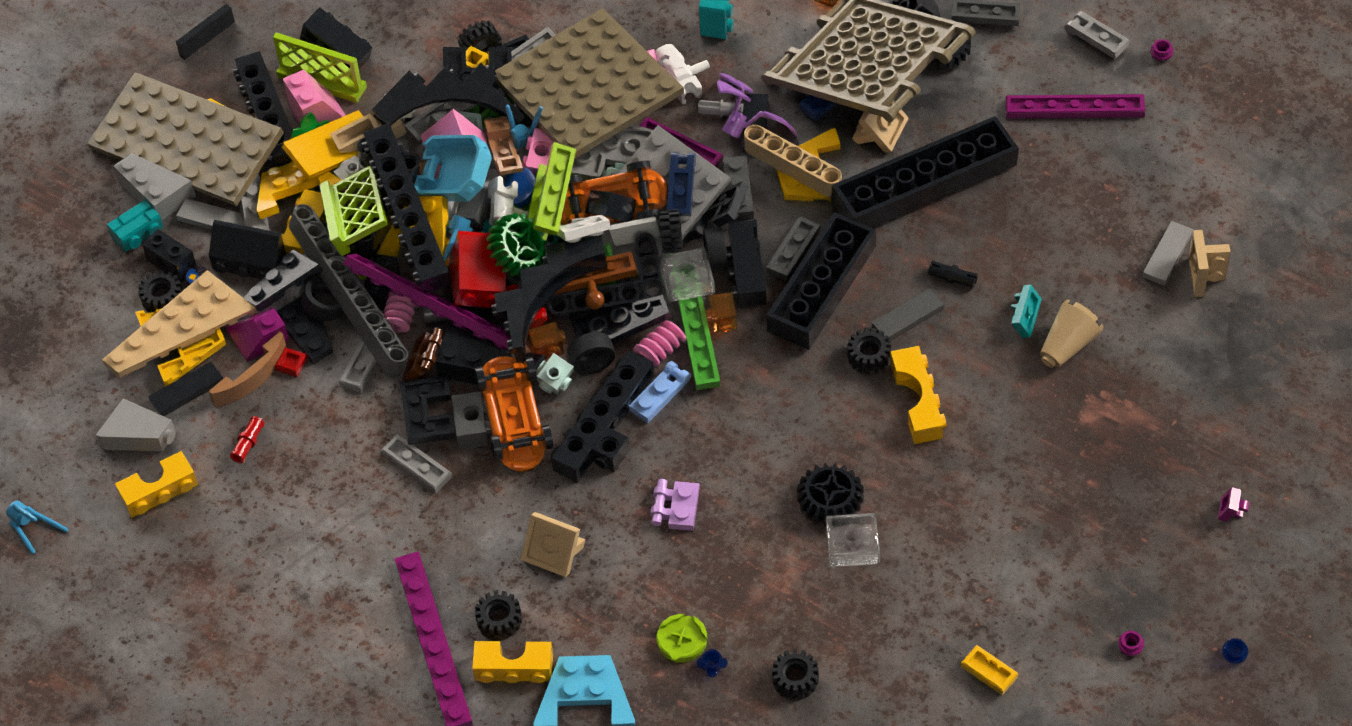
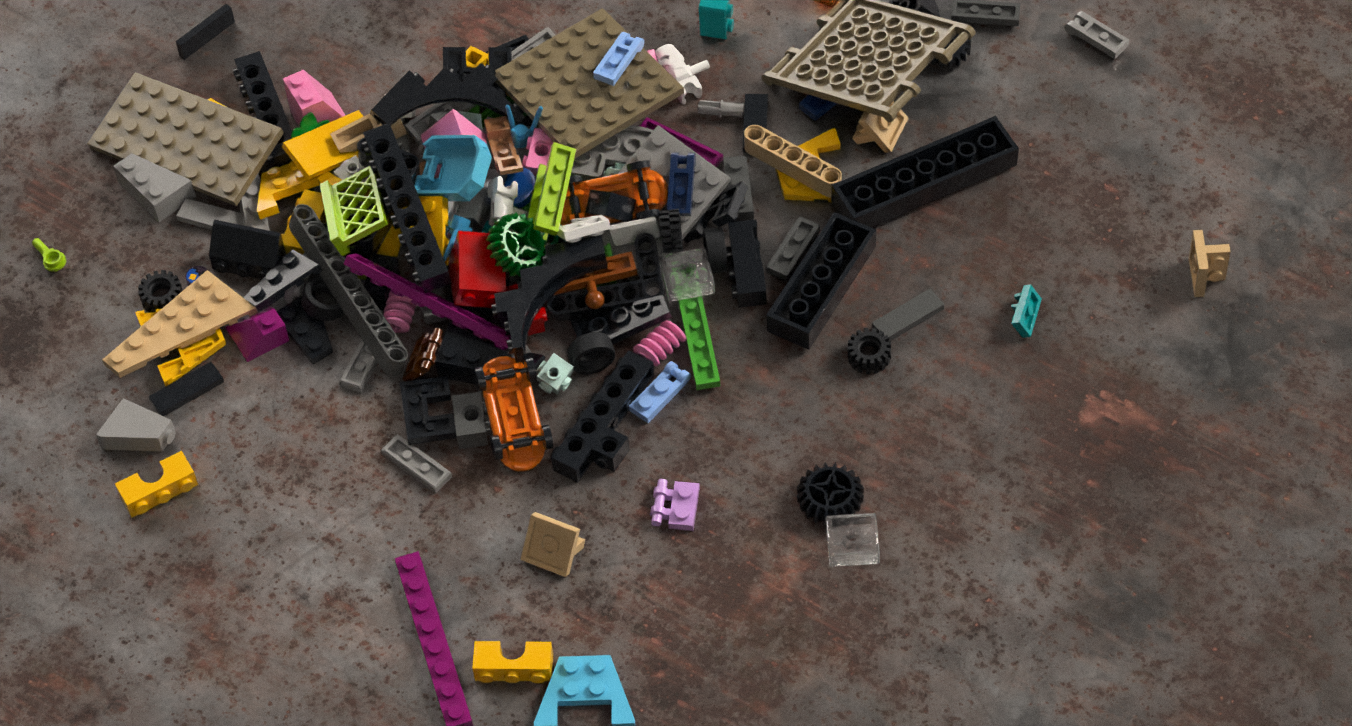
dark azure plant [6,501,68,554] -> none
teal brick [106,200,164,252] -> none
black brick [142,229,197,283] -> none
medium nougat slope [209,332,287,407] -> none
red pin [230,416,265,463] -> none
lime fence [273,32,367,103] -> none
red tile [275,347,308,377] -> none
black wedge [299,7,373,69] -> none
black tyre [458,20,502,53] -> none
black tyre [475,590,522,640] -> none
clear orange brick [528,322,567,359] -> none
lime tile [656,614,707,663] -> none
clear blue plate [697,649,728,677] -> none
clear orange brick [706,292,737,332] -> none
medium lavender plant [717,73,797,138] -> none
black tyre [772,649,819,700] -> none
yellow arch [890,346,947,444] -> none
black pin [928,260,978,288] -> none
yellow plate [961,645,1018,695] -> none
magenta tile [1005,94,1145,118] -> none
tan cone [1040,300,1103,368] -> none
magenta plate [1118,631,1144,656] -> none
light grey tile [1142,221,1193,286] -> none
magenta plate [1150,39,1173,61] -> none
magenta tile [1218,487,1249,522] -> none
clear blue plate [1222,638,1249,664] -> none
none -> lime plate [32,238,66,272]
none -> light blue plate [593,32,644,86]

